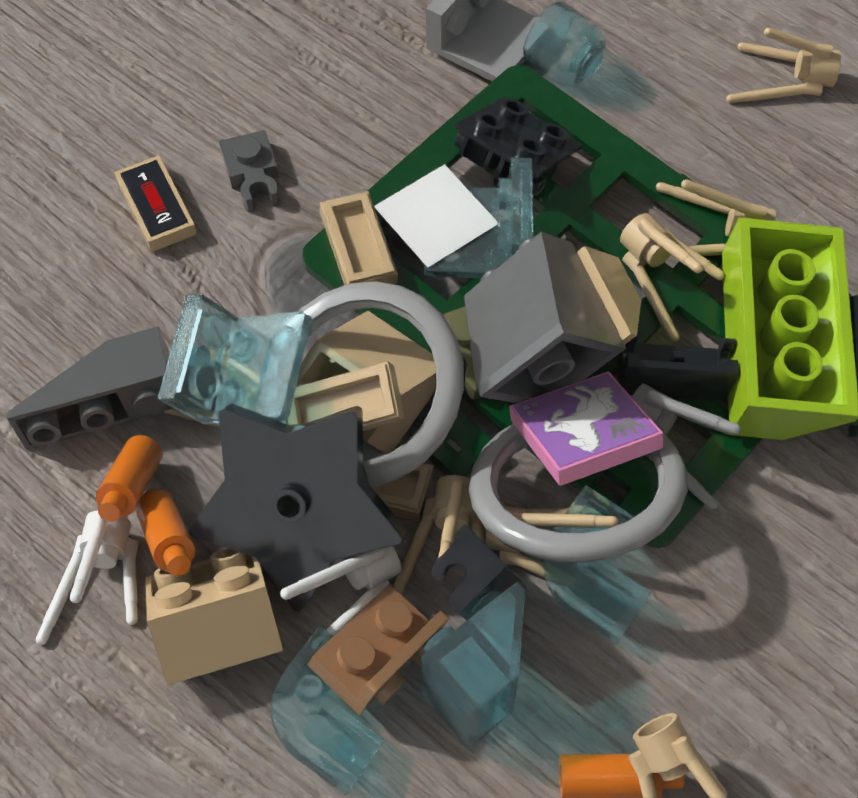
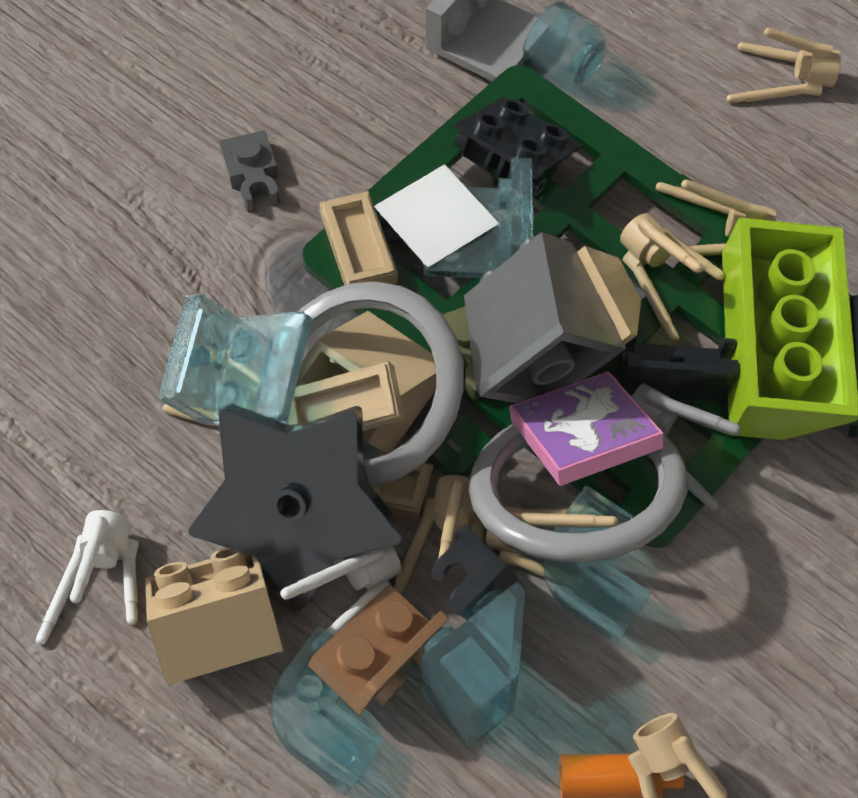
dark grey slope [7,326,182,450] -> none
orange cylinder [96,435,163,522] -> none
tile [114,155,197,252] -> none
orange cylinder [135,489,195,576] -> none

